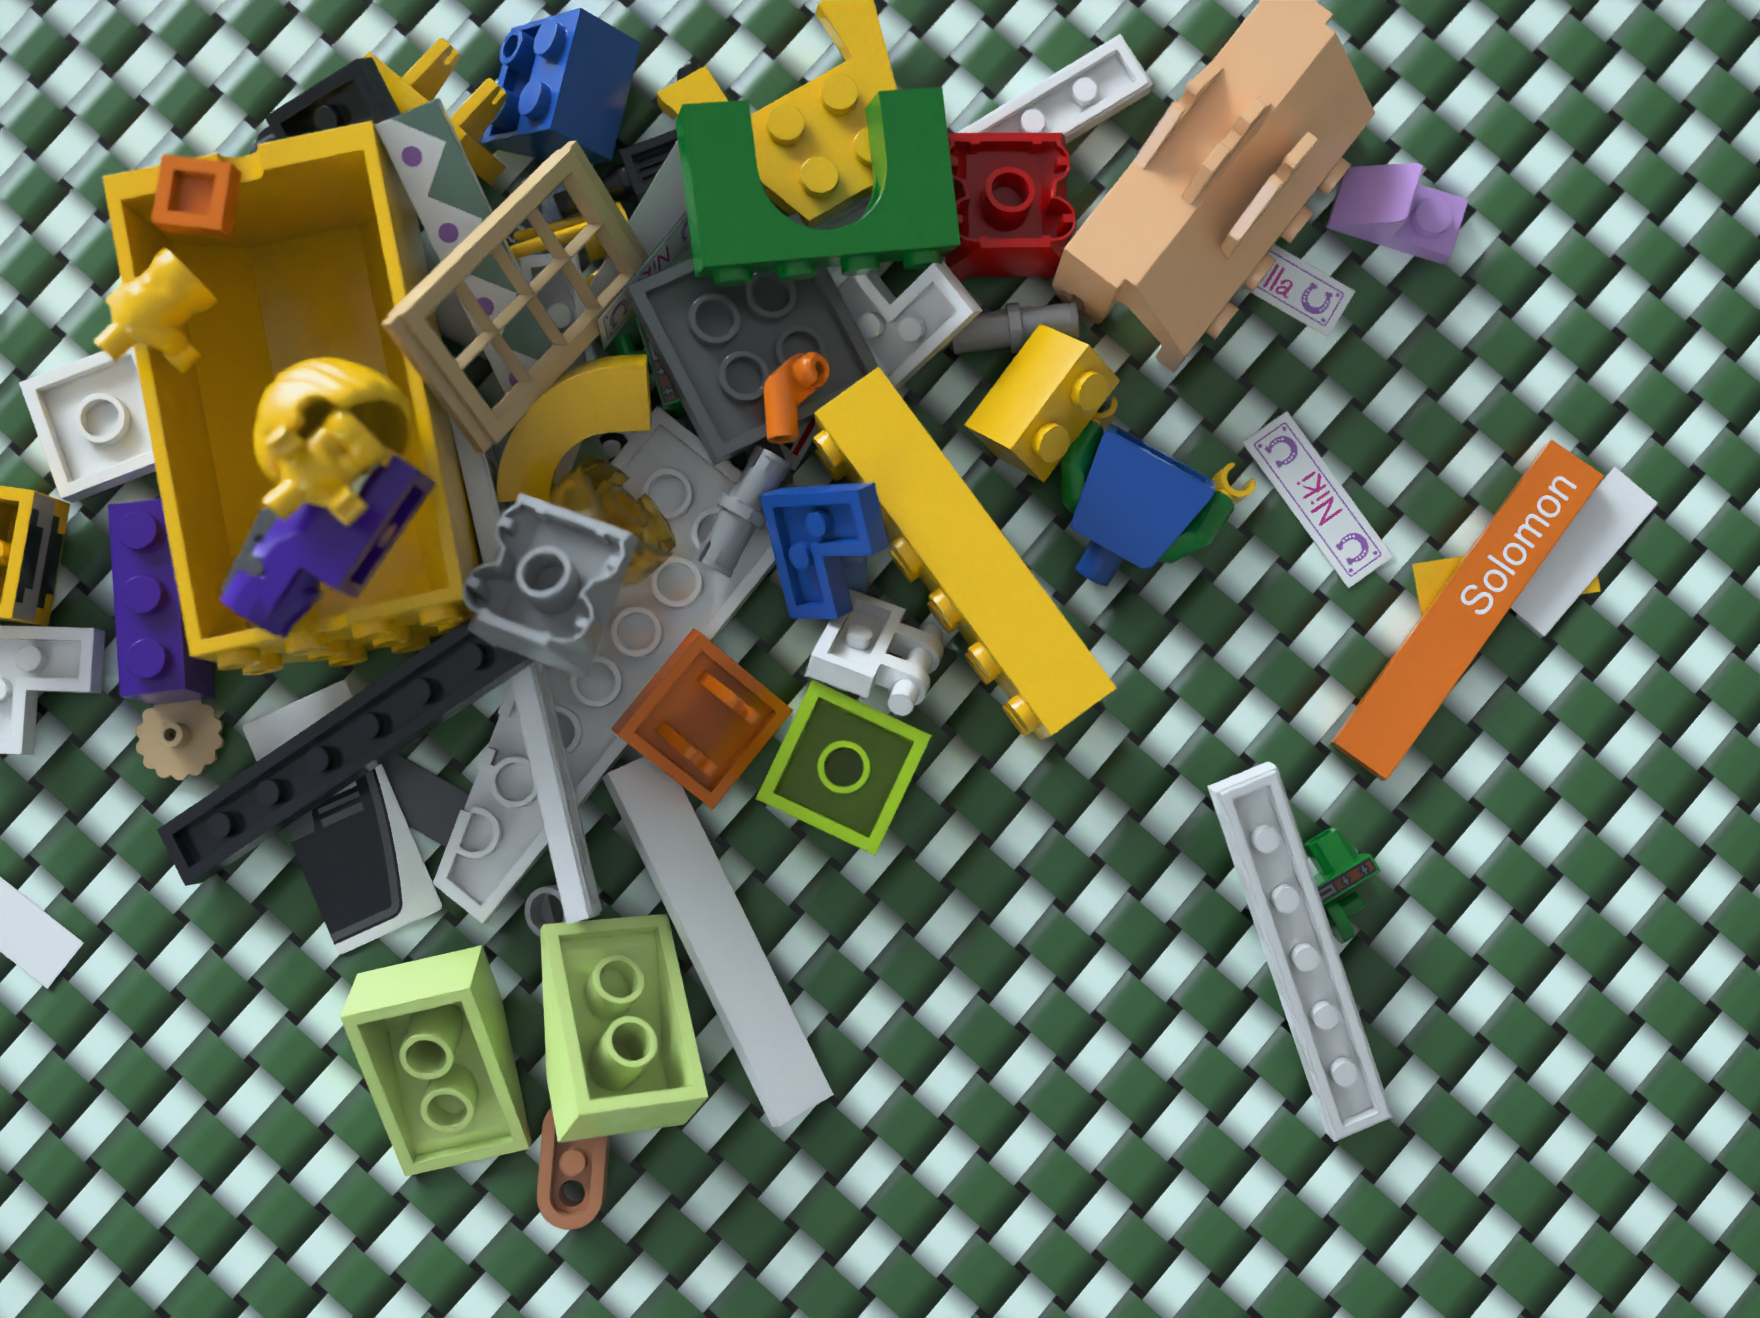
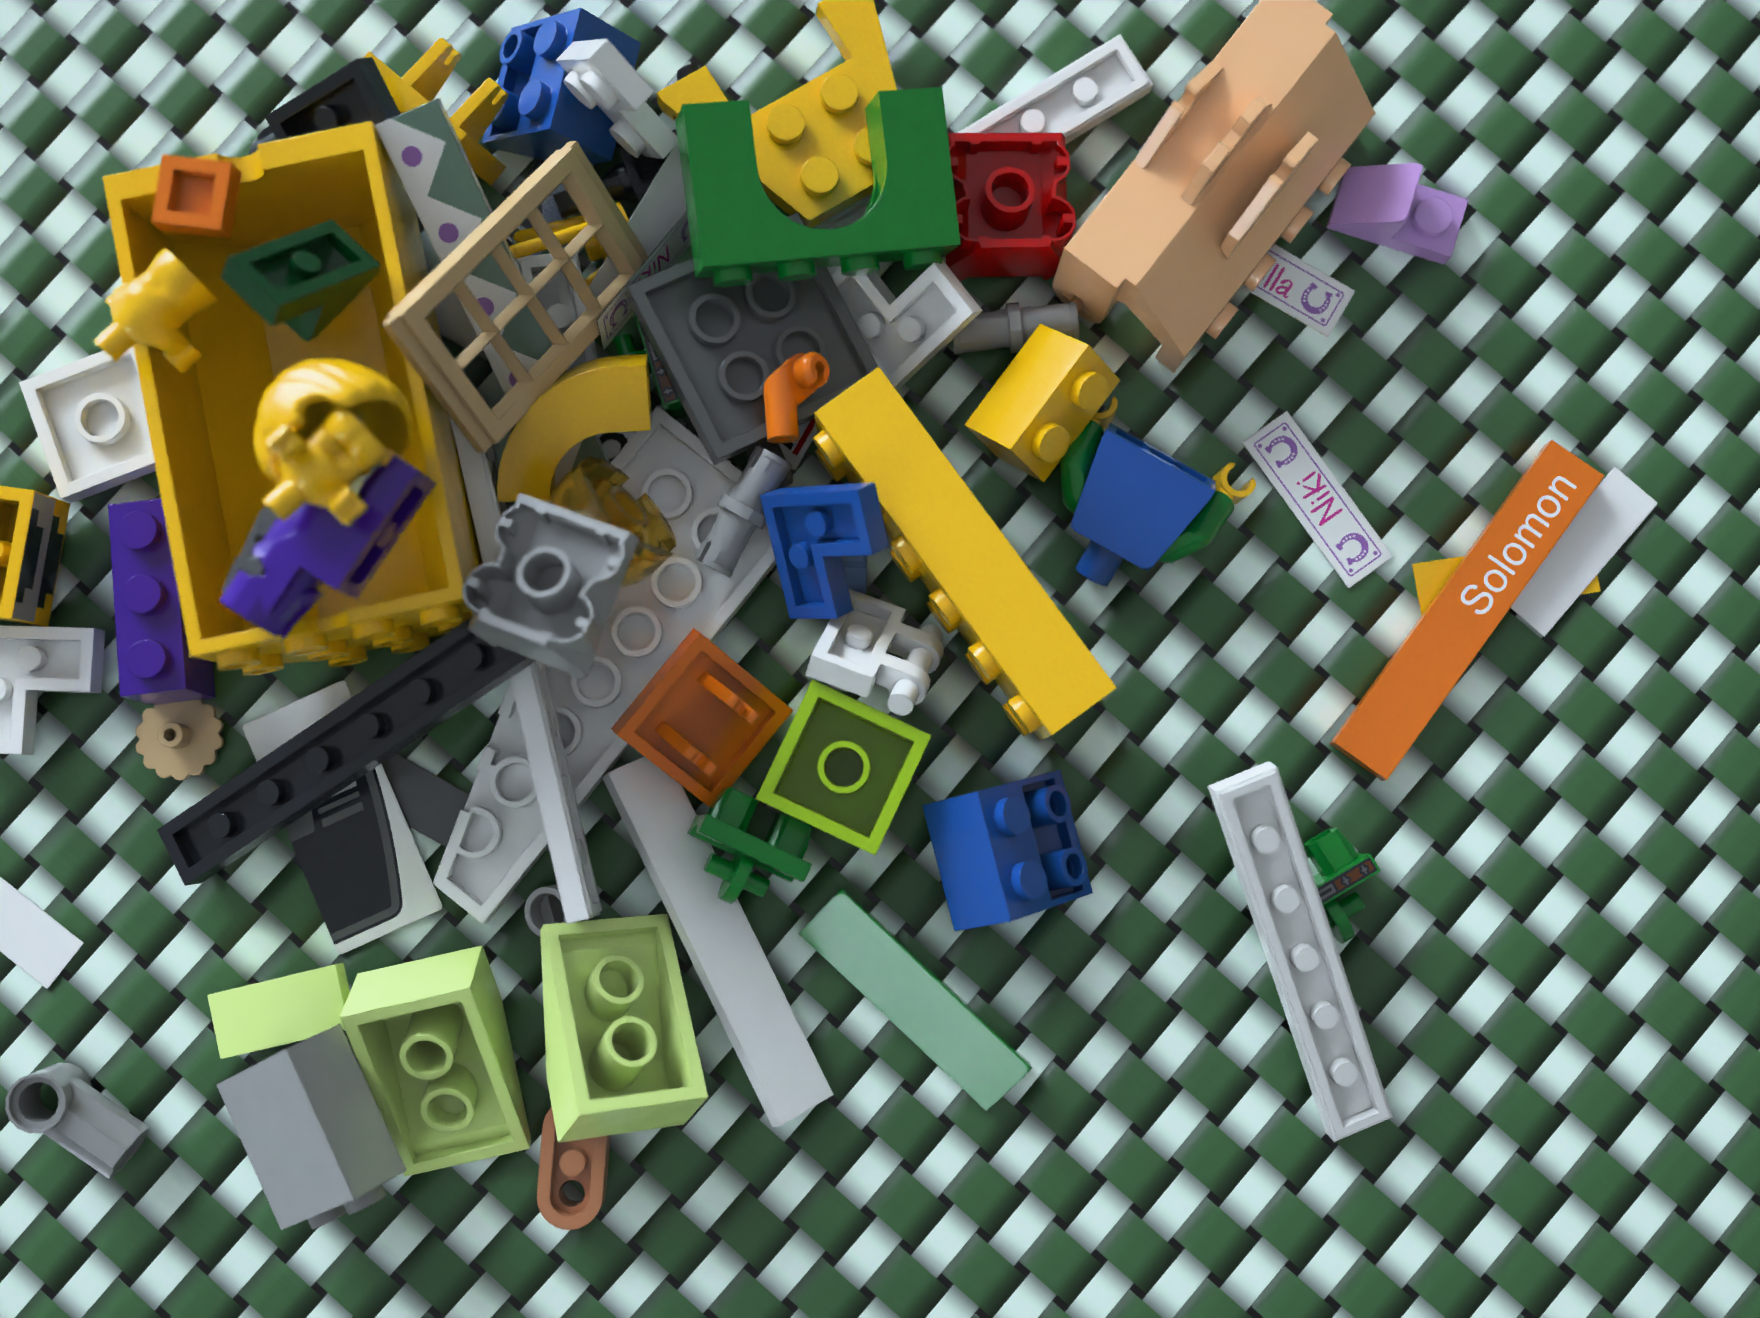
none -> light grey piece [5,1063,150,1179]
none -> yellowish green slope [207,962,350,1059]
none -> light grey brick [216,1024,406,1230]
none -> dark green slope [221,219,381,342]
none -> white plate [556,39,678,159]
none -> green hips [687,787,812,904]
none -> slope [799,886,1032,1111]
none -> blue slope [922,770,1093,932]

